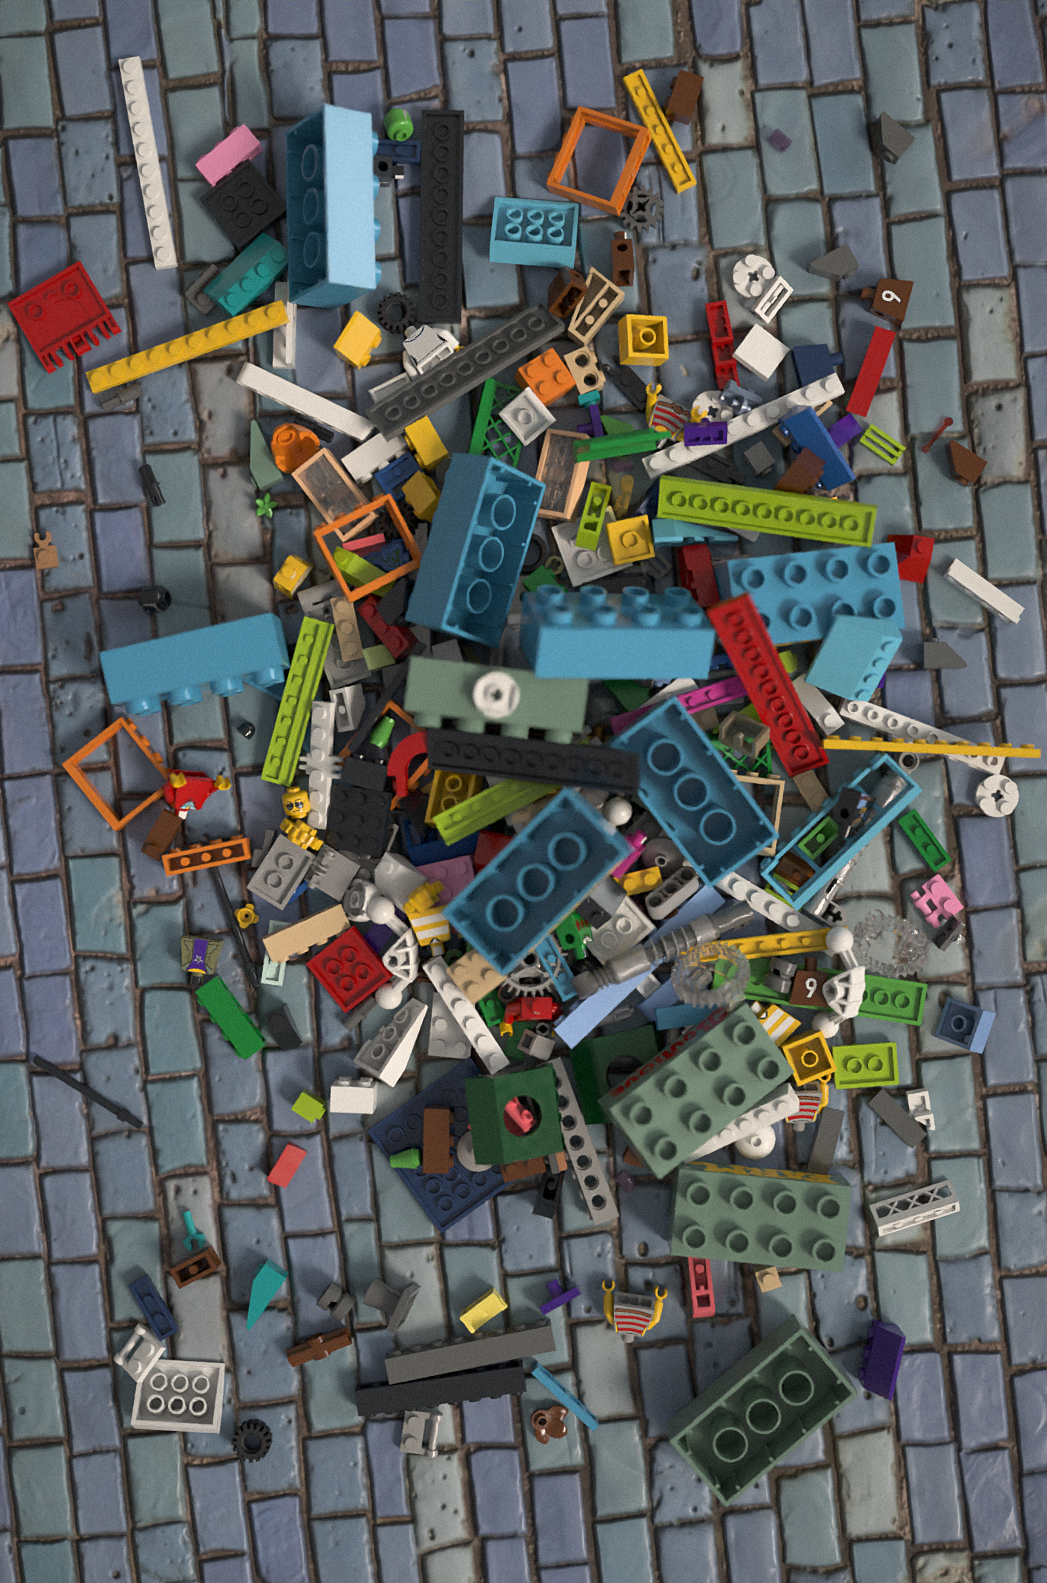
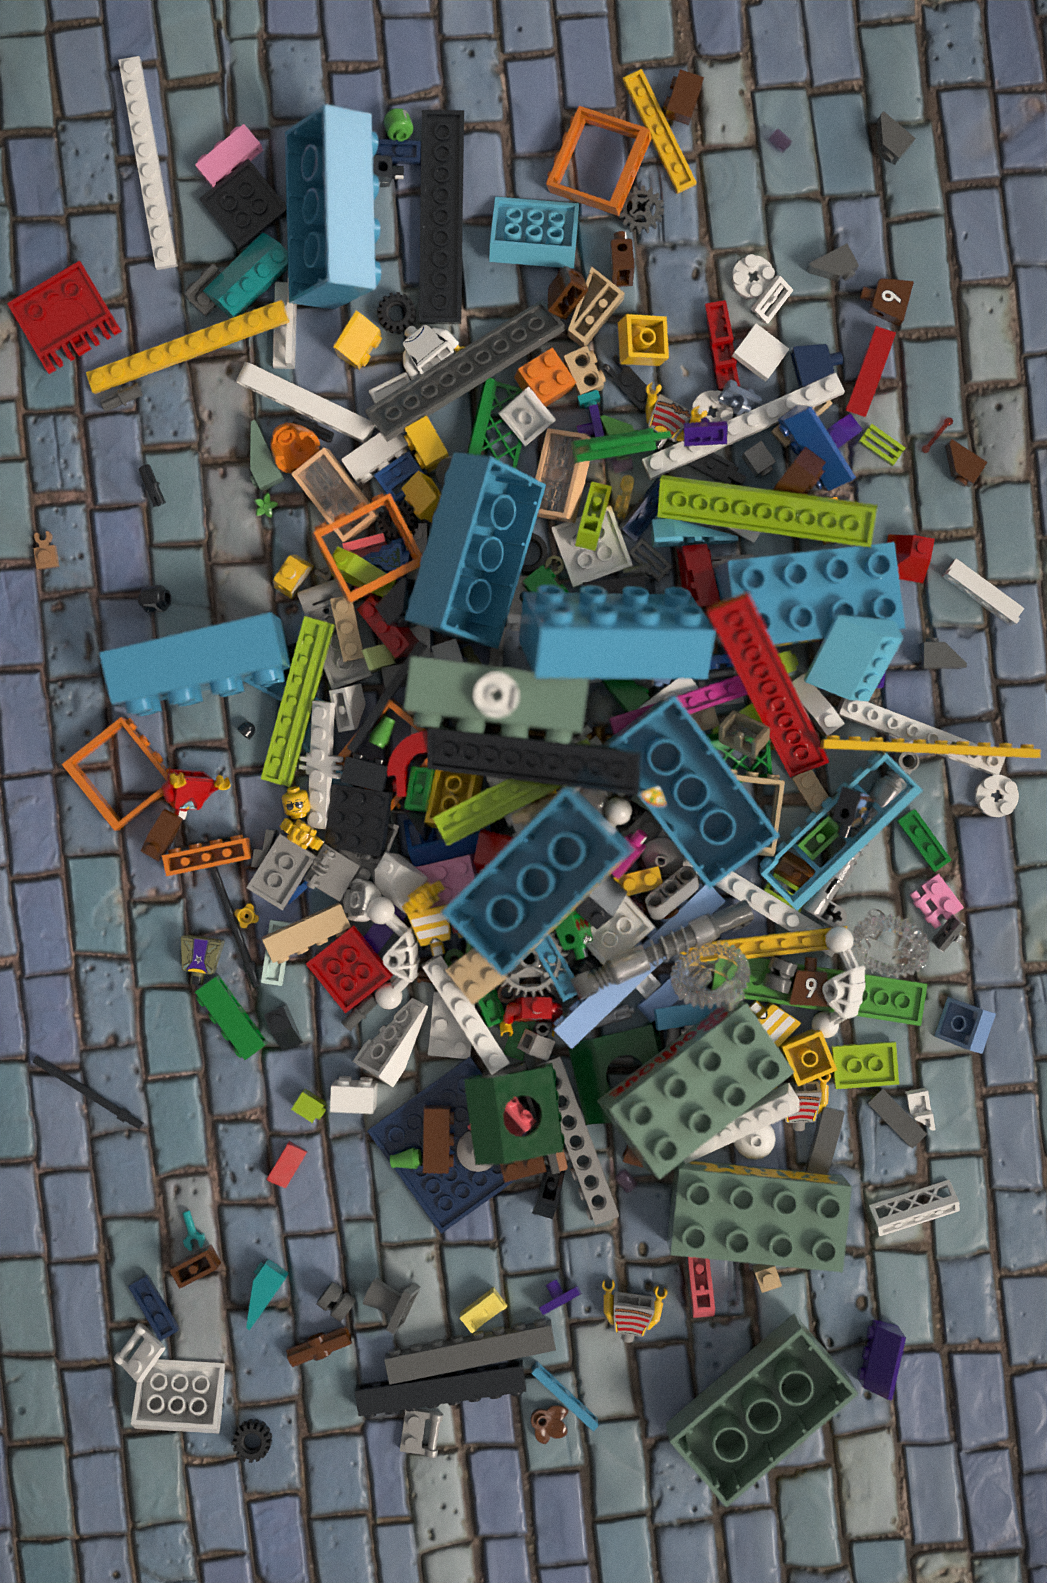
yellow tile [605,515,655,566] -> none
none -> green plate [404,766,434,812]
none -> tile [639,785,667,808]

